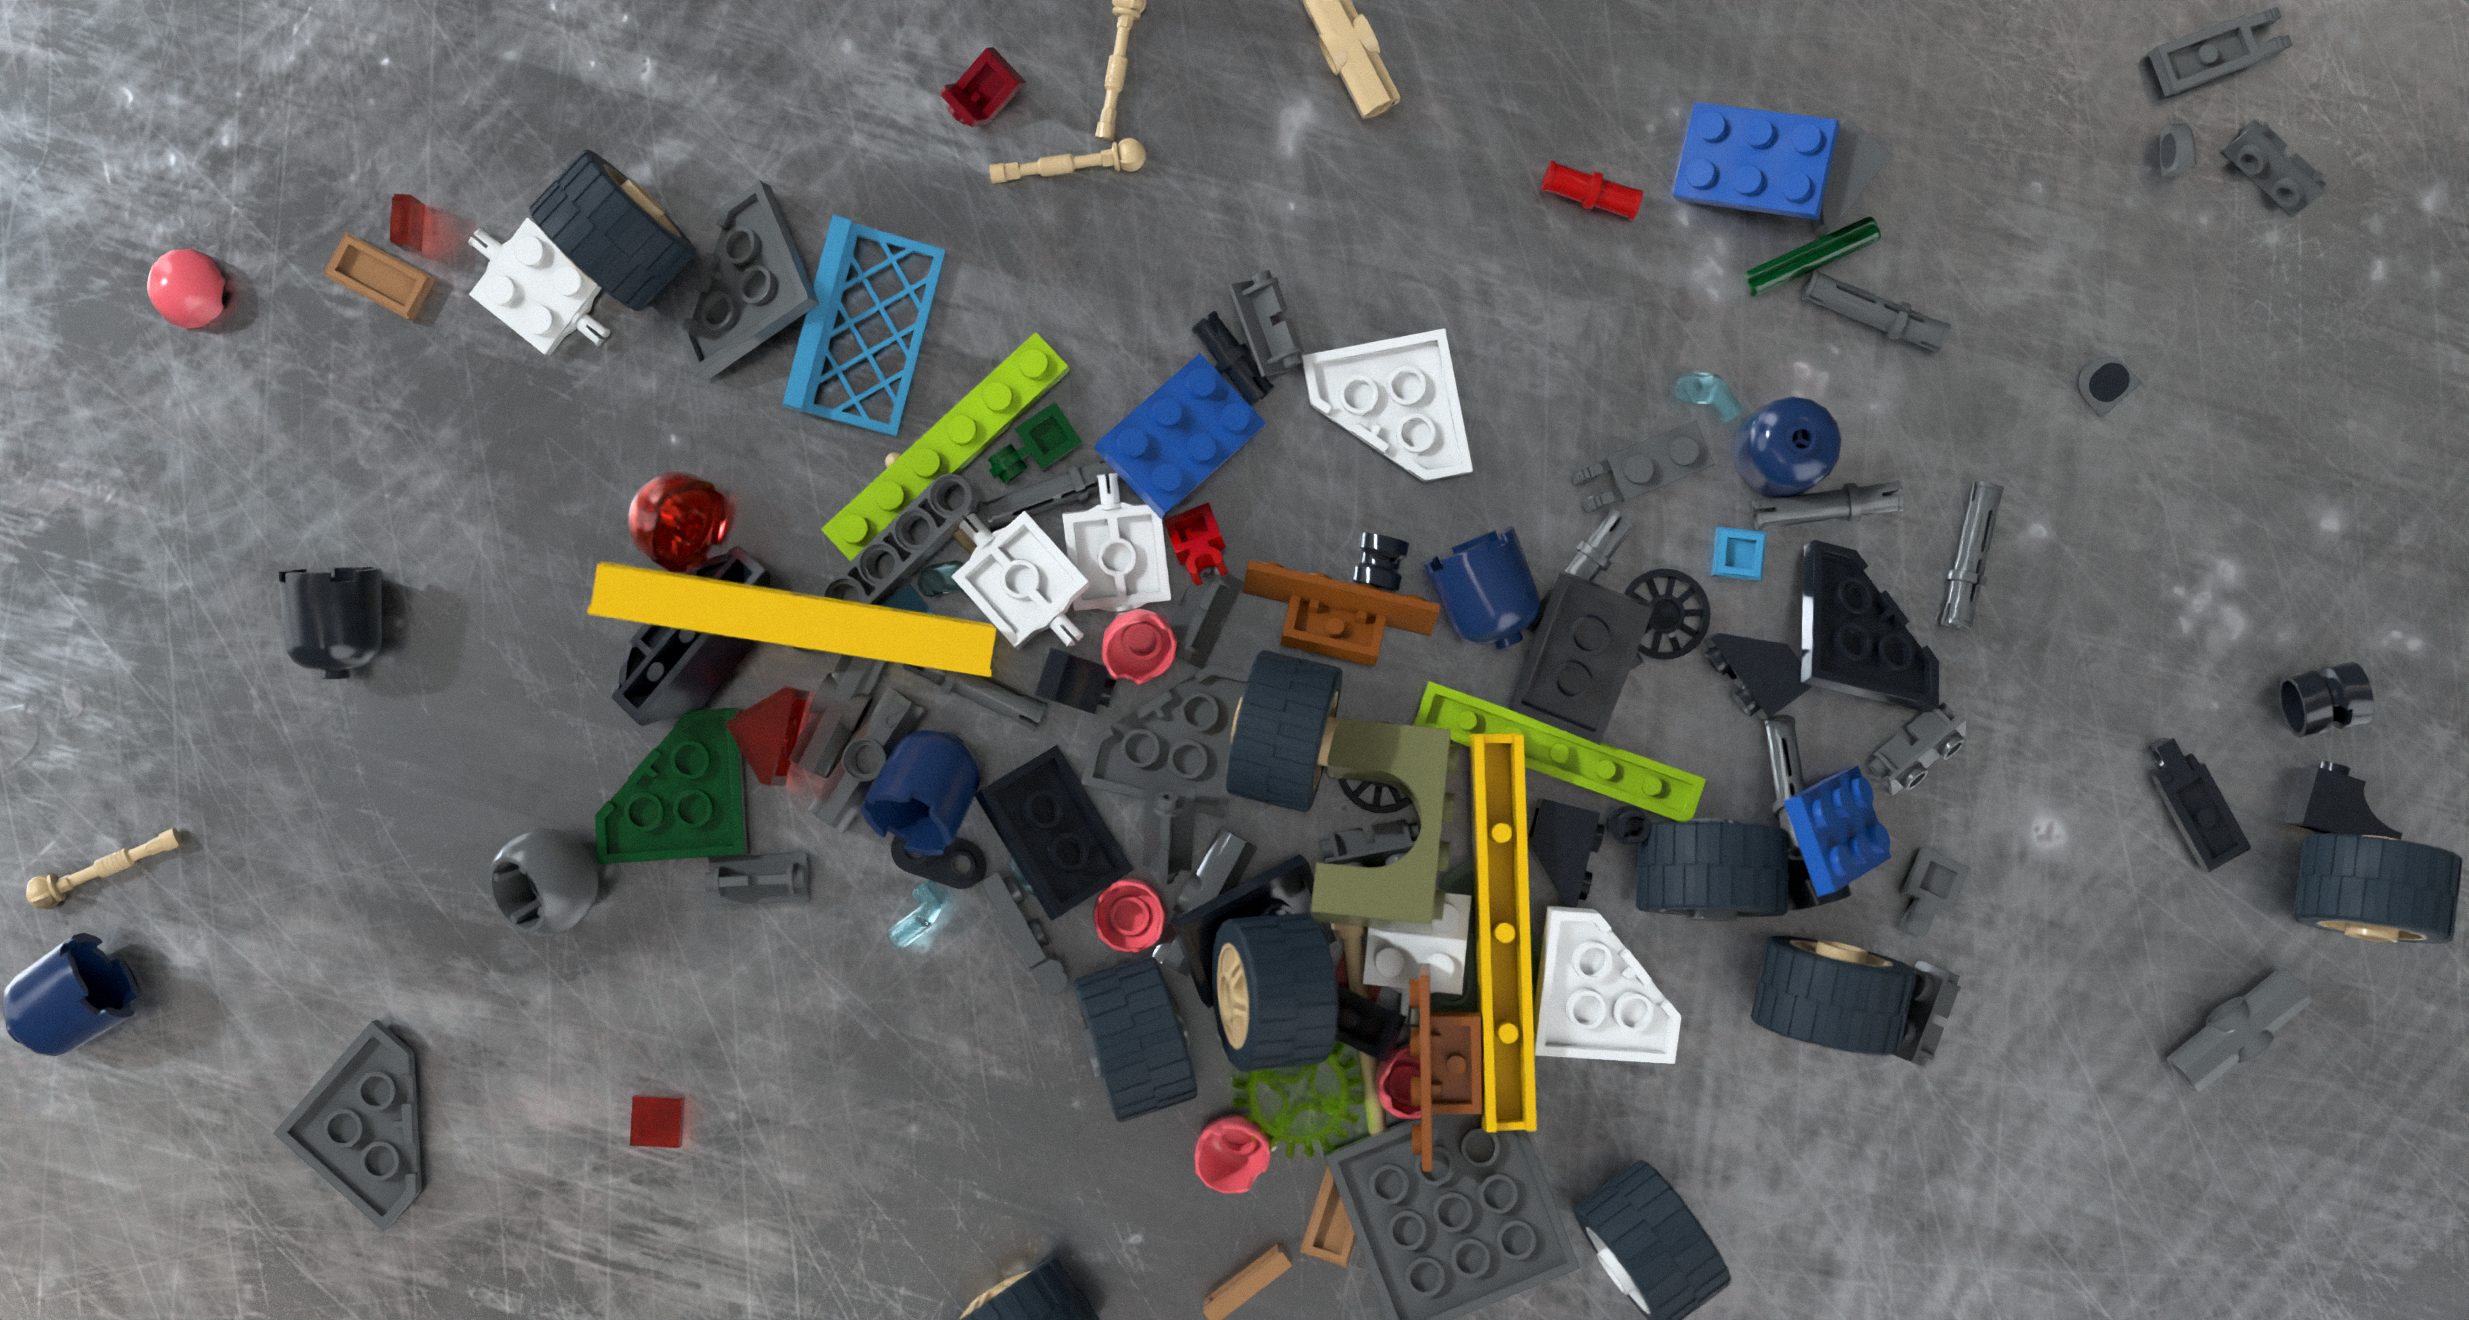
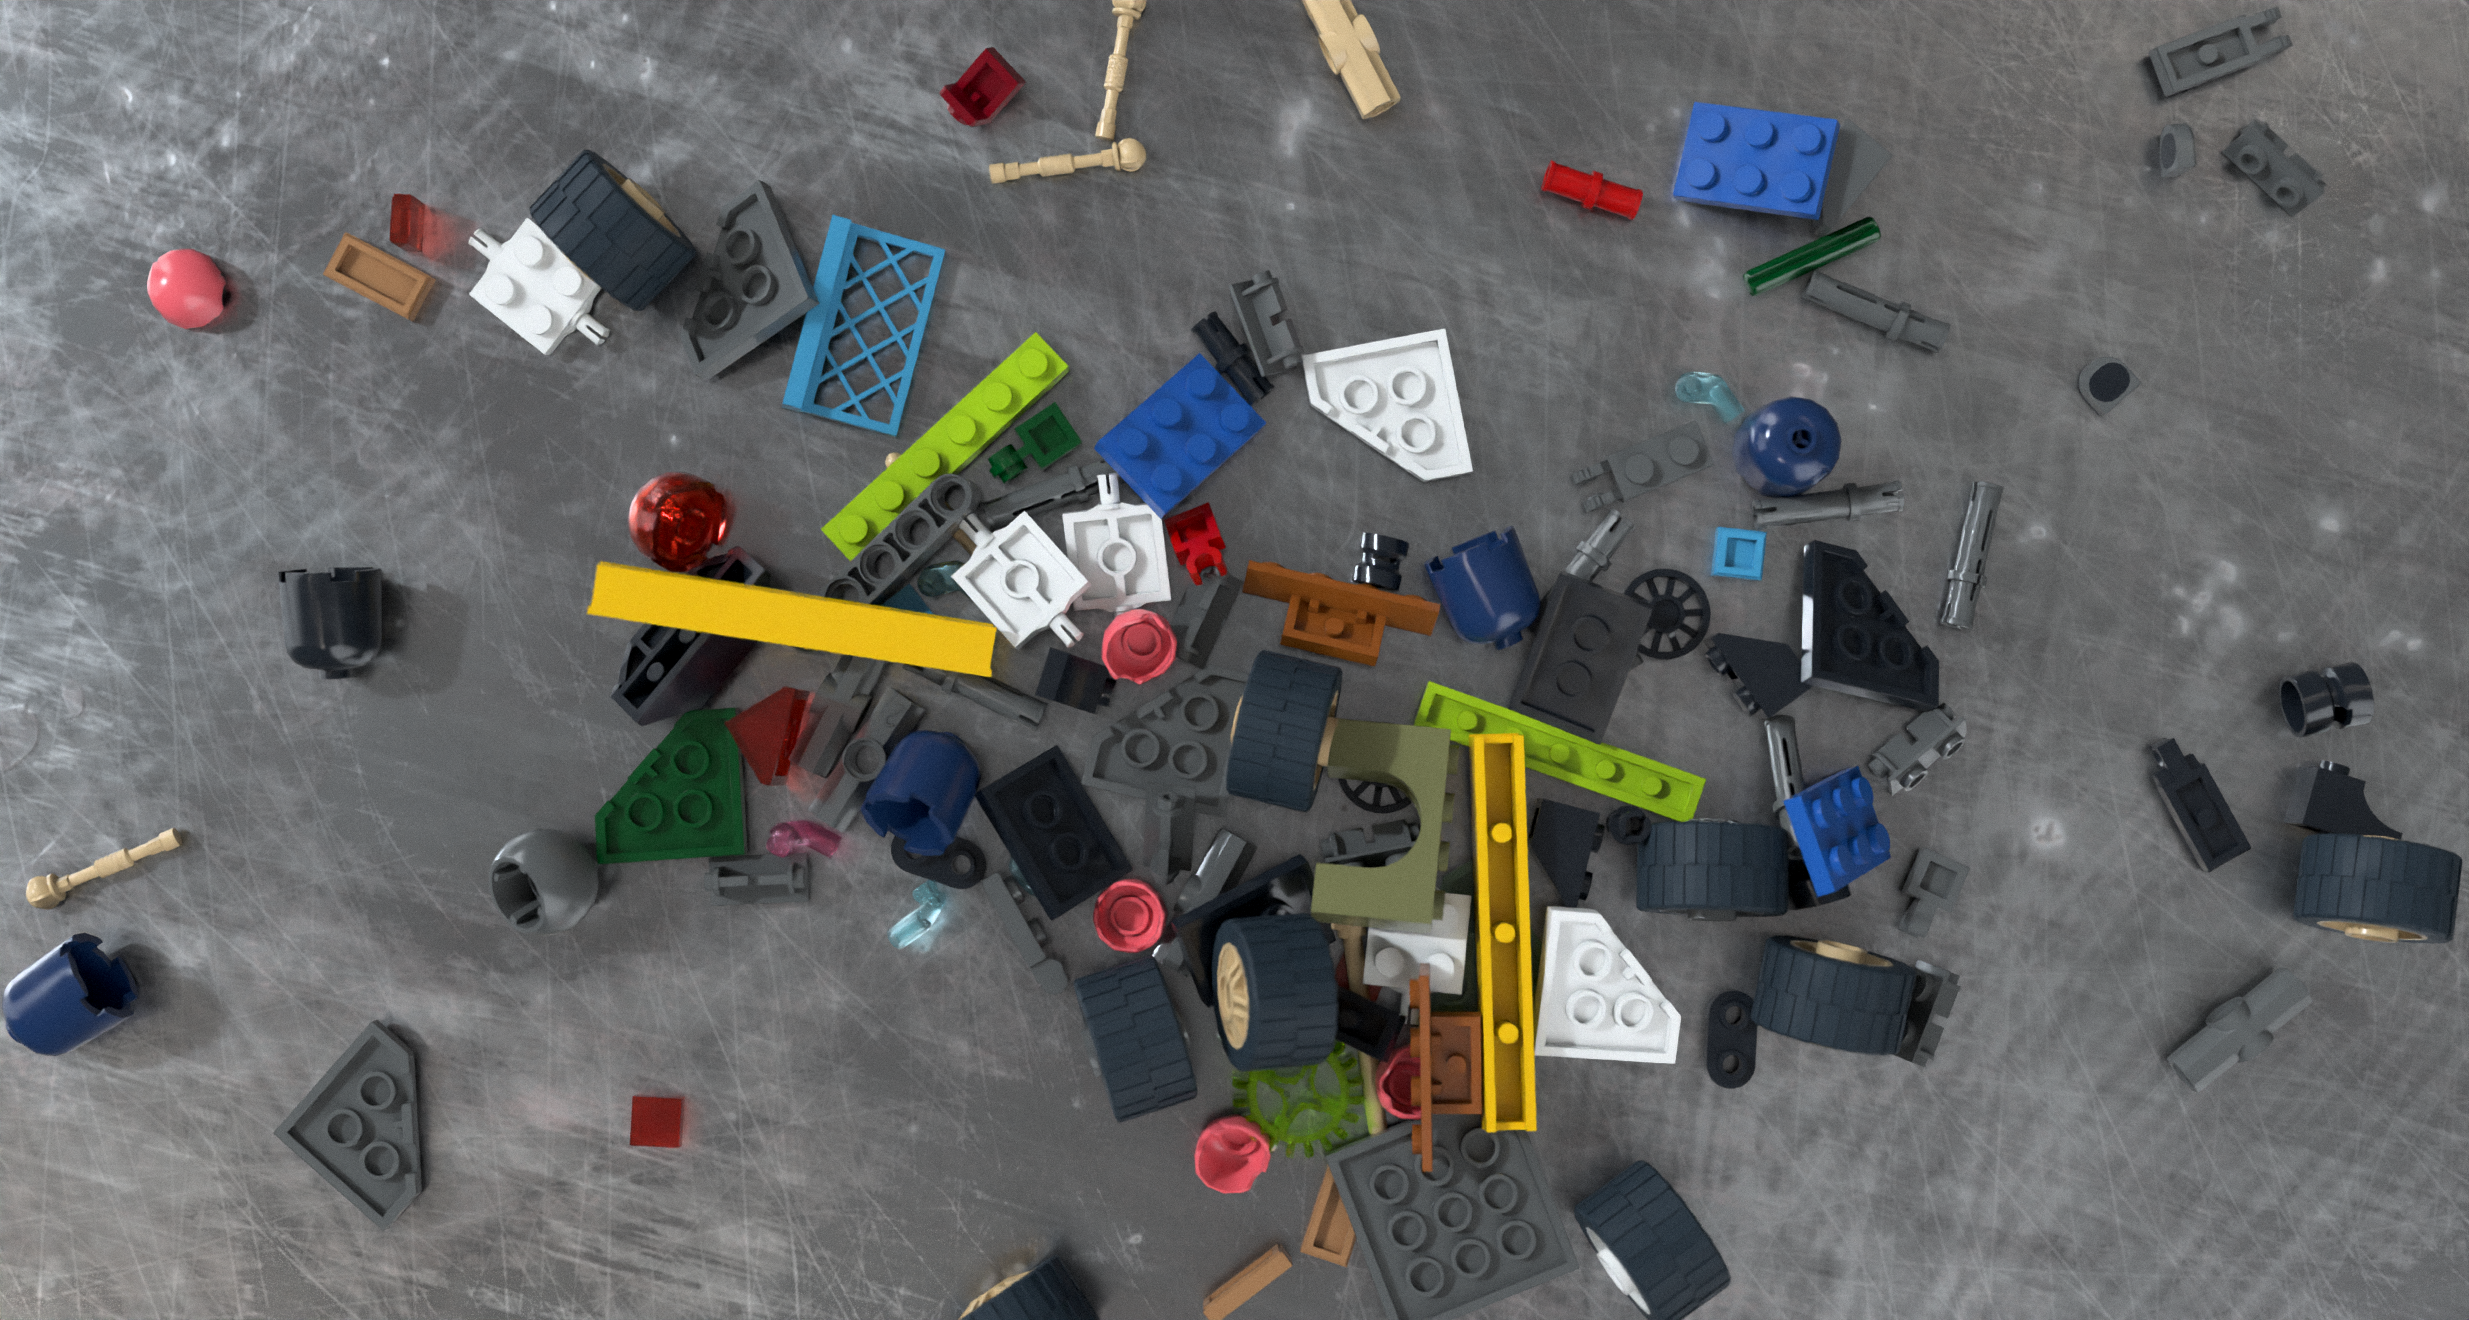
none -> clear pink arm [766,819,842,859]
none -> black plate [1703,989,1758,1089]

